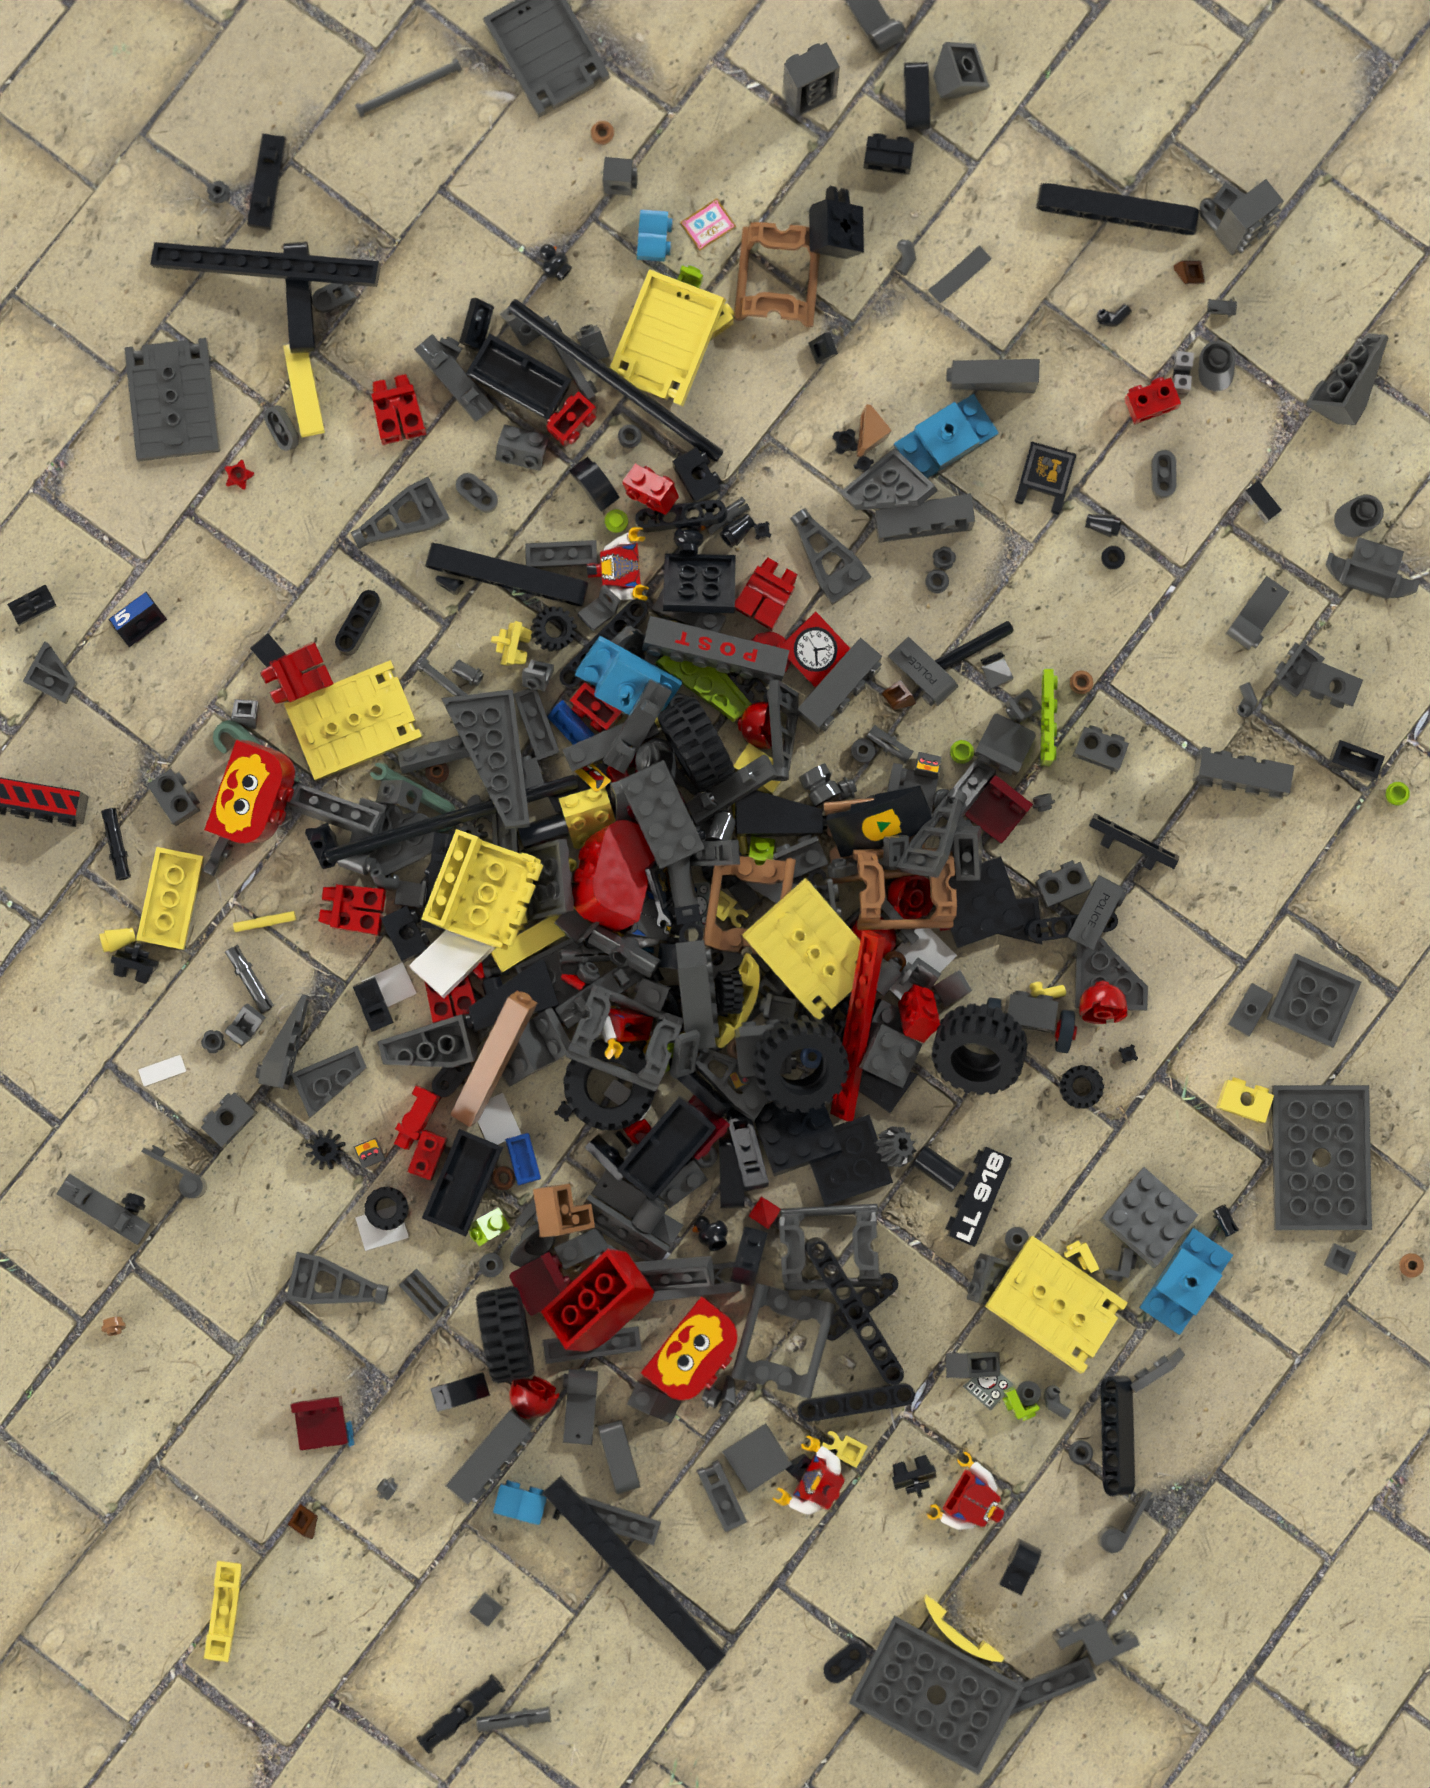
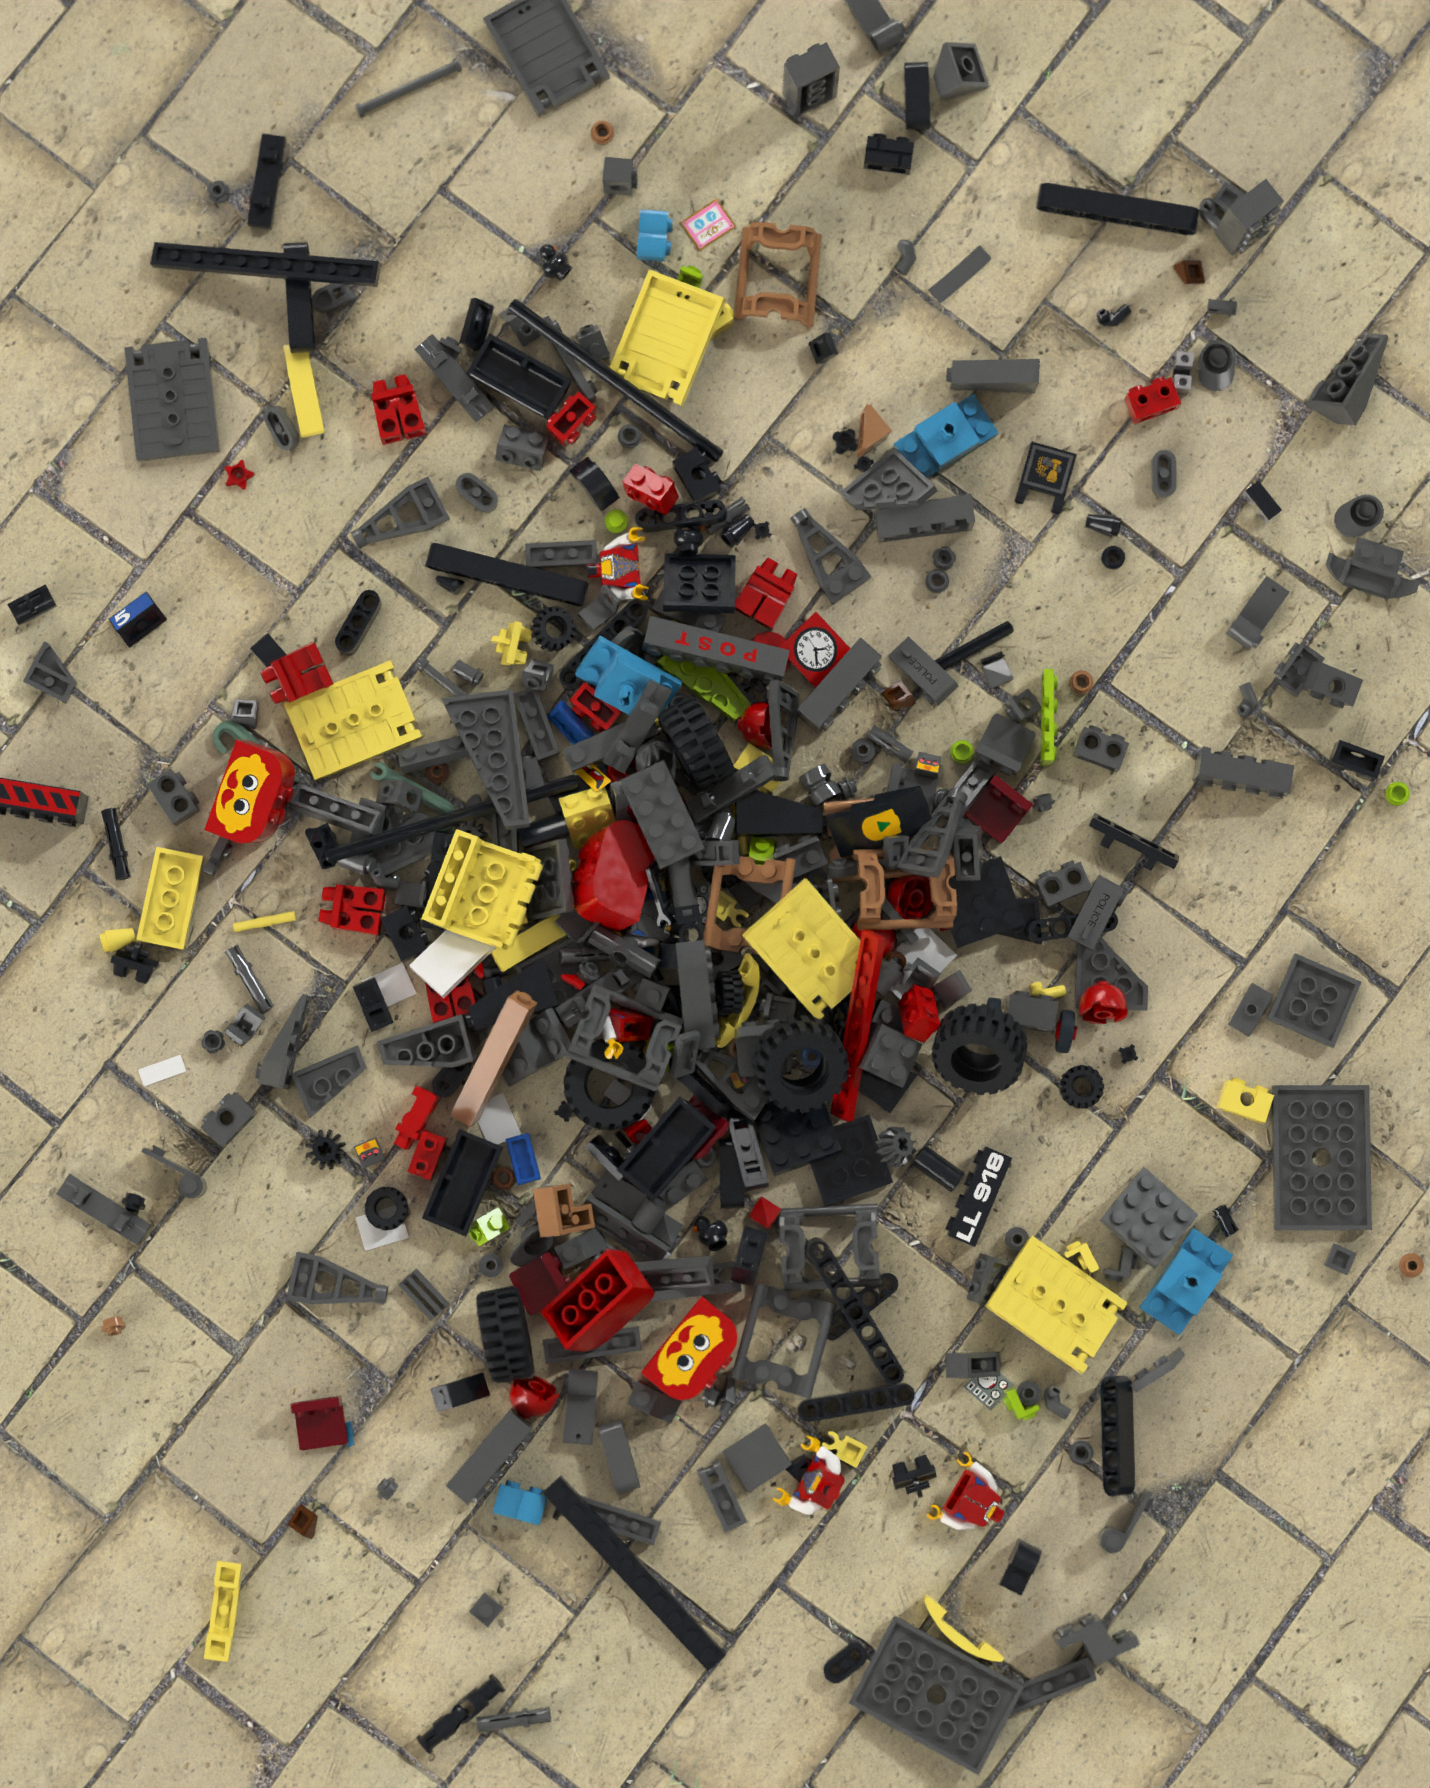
black hinge [809,186,864,259] -> none

